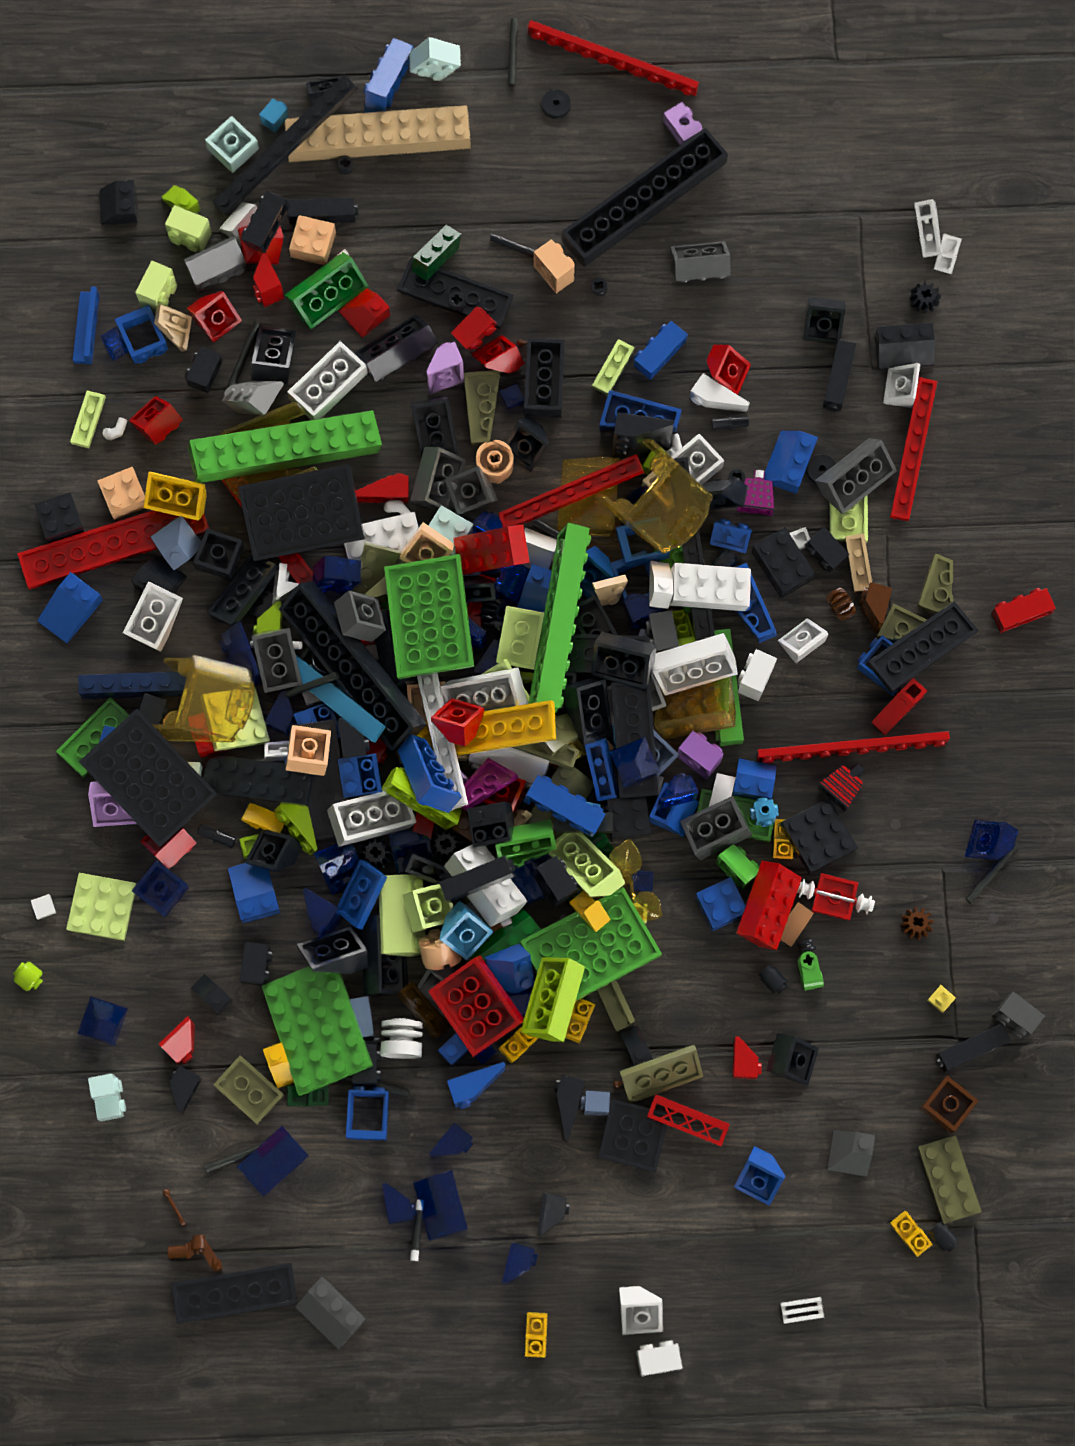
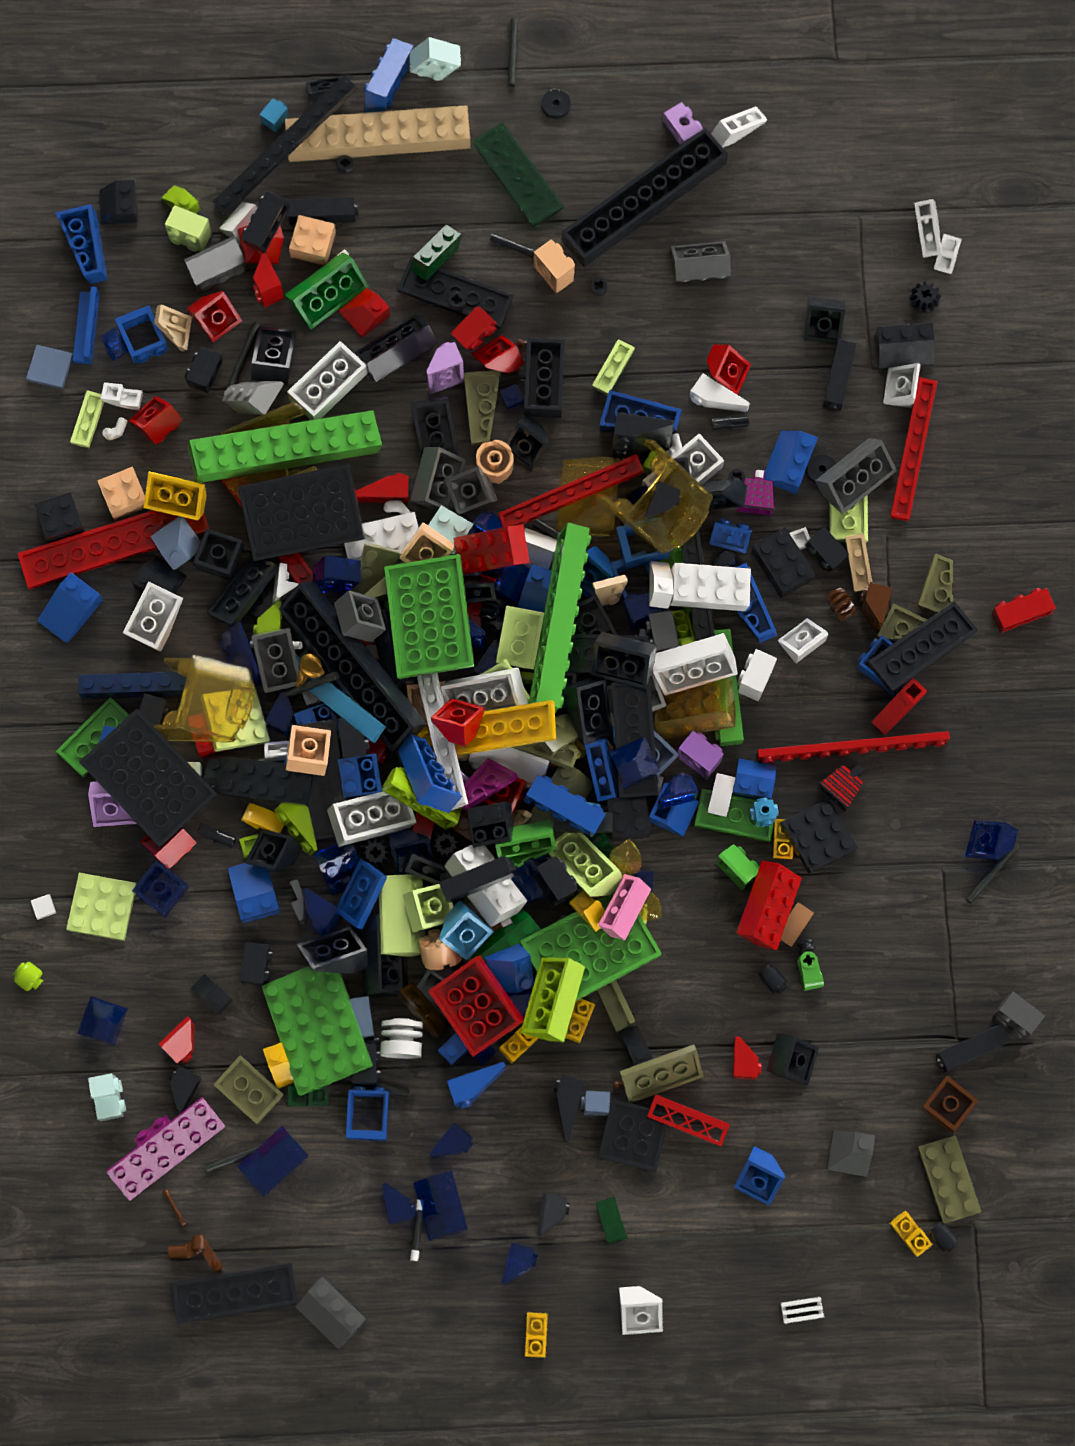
yellowish green brick [136,261,177,313] -> none
light aqua brick [205,116,259,173] -> none
red plate [528,20,699,96] -> none
blue brick [634,321,688,380] -> none
white brick [636,1341,682,1376] -> none
dark grey slope [680,796,752,860] -> none
blue brick [695,877,746,932] -> none
red plate [797,873,875,921] -> none
reddish brown gear [900,907,934,940] -> none
light yellow tile [927,985,956,1013] -> none
none -> sand blue tile [26,345,73,389]
none -> blue wedge [55,204,108,284]
none -> white slope [101,382,143,410]
none -> bracket [106,1097,225,1200]
none -> dark grey slope [290,879,307,927]
none -> pearl gold piece [295,654,324,688]
none -> clear green plate [472,122,564,228]
none -> dark green slope [596,1196,627,1244]
none -> bright pink brick [598,874,651,940]
none -> black slope [643,481,682,519]
none -> white slope [711,107,767,147]

